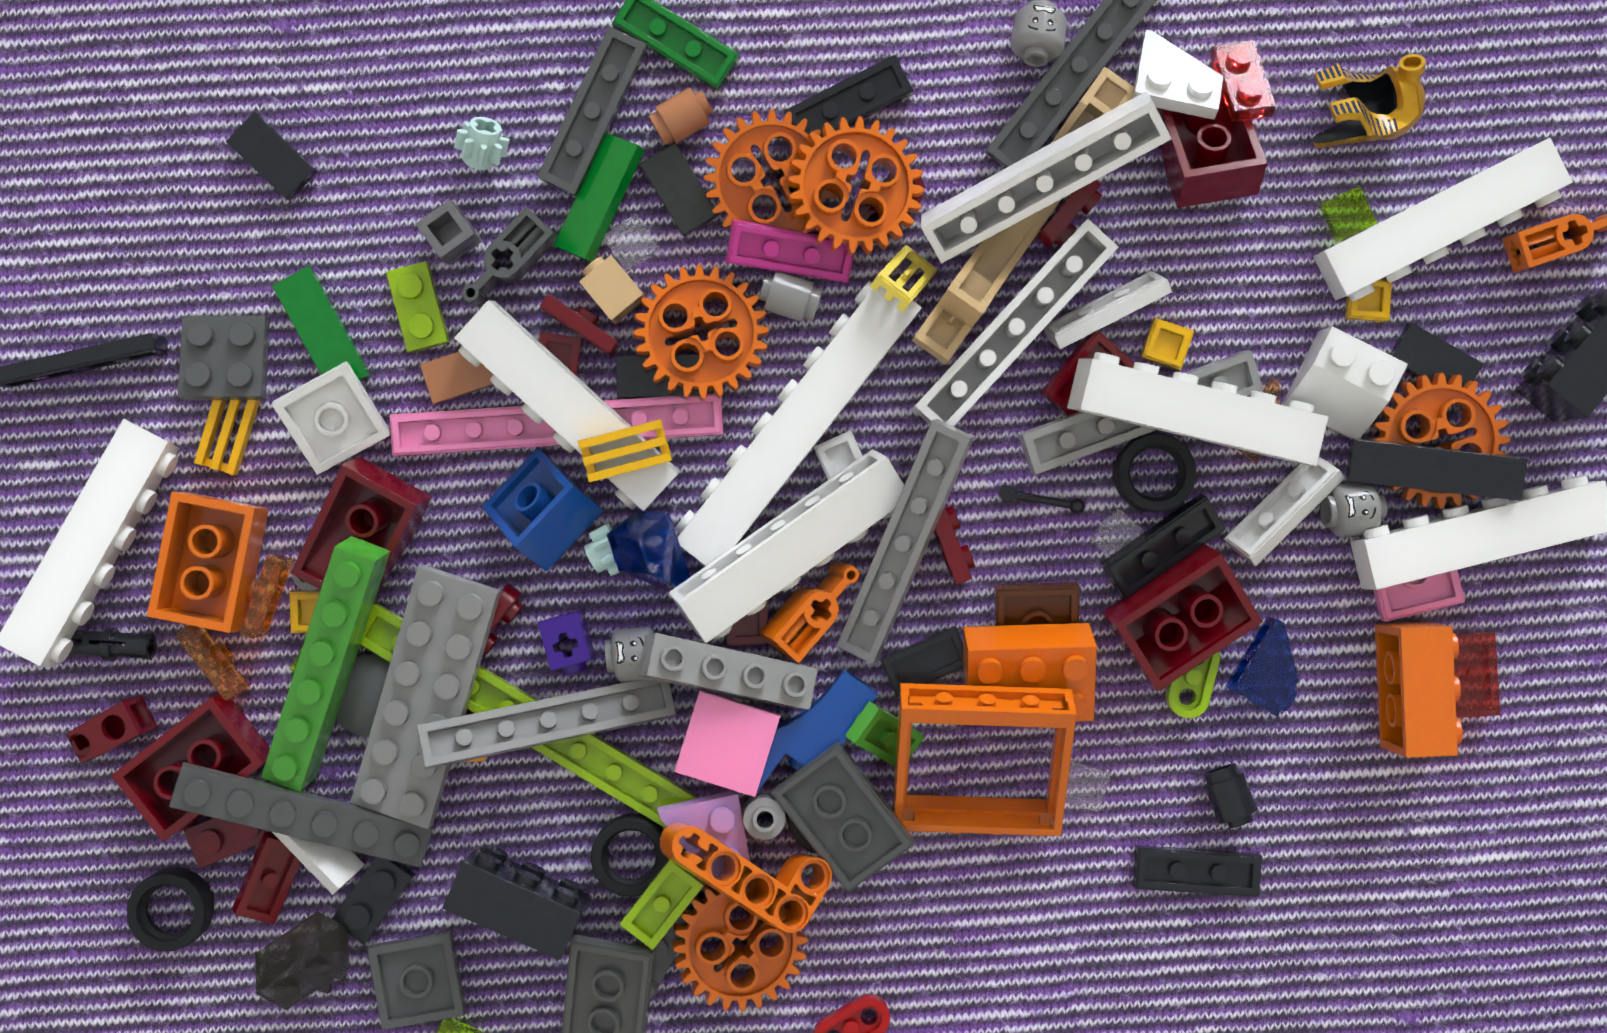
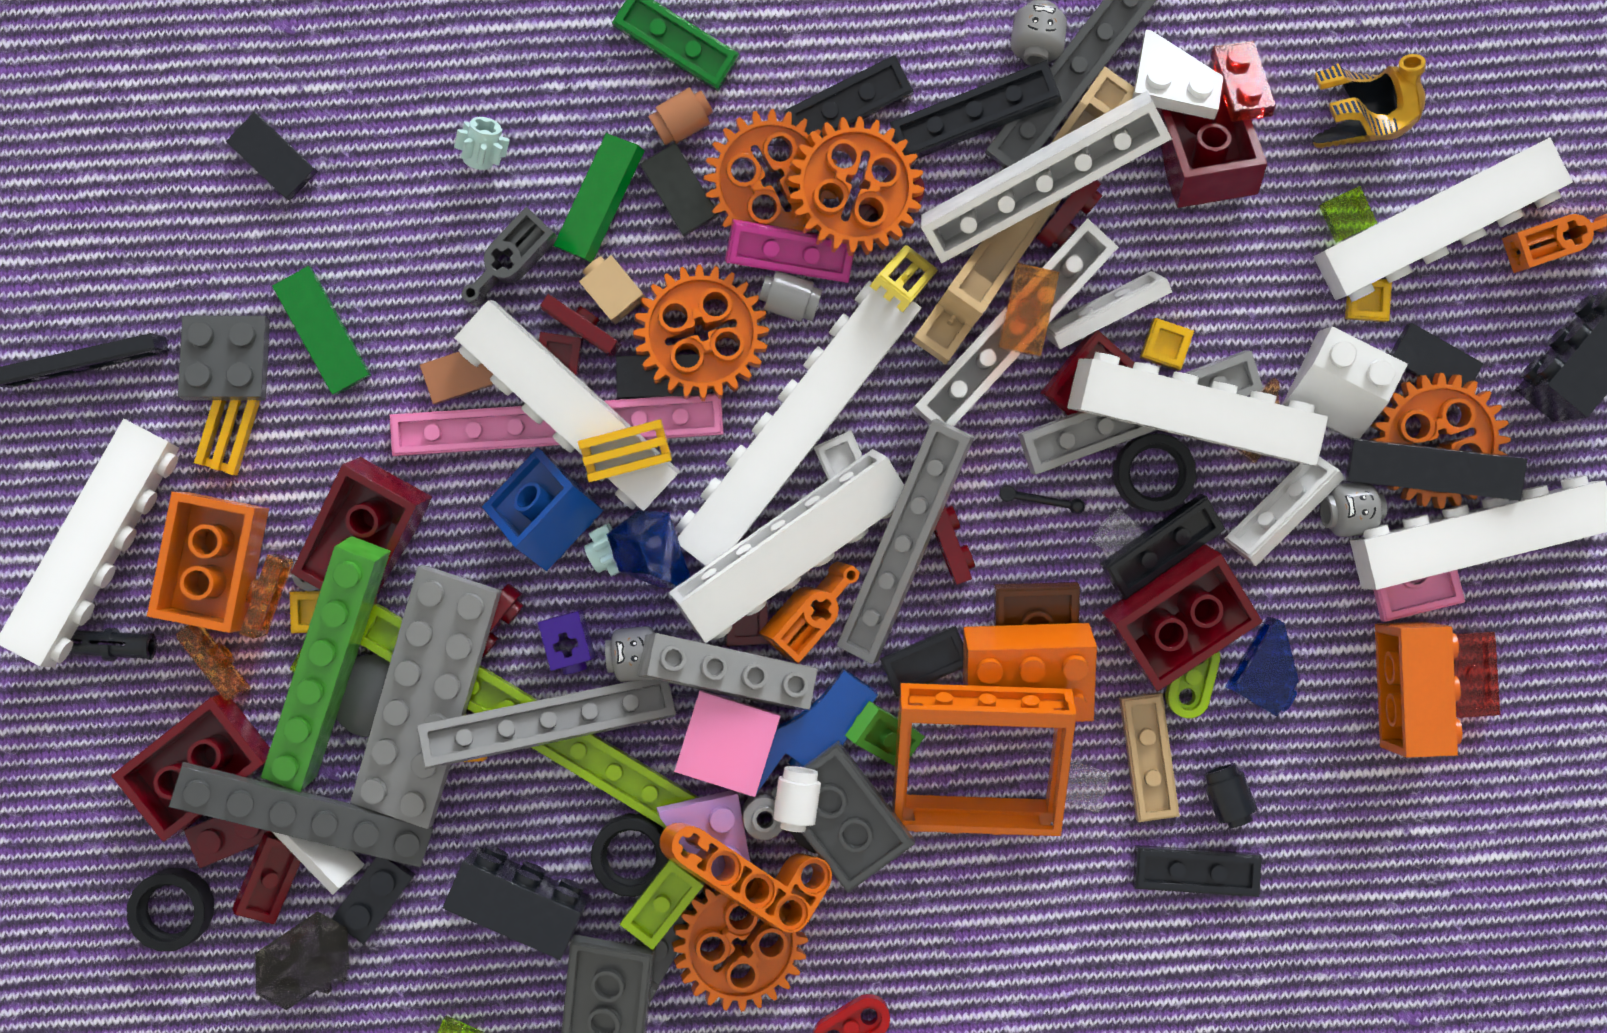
dark red leg [66,695,158,764] -> none
white plate [272,361,391,475] -> none
dark grey plate [367,930,467,1030] -> none
lime plate [386,261,450,353] -> none
flat silver brick [416,199,483,265] -> none
dark grey plate [537,26,648,197] -> none
clear tile [604,214,661,273] -> none
none -> white brick [773,766,821,832]
none -> black tile [889,60,1062,160]
none -> clear orange plate [998,263,1060,357]
none -> tan tile [1119,692,1180,822]

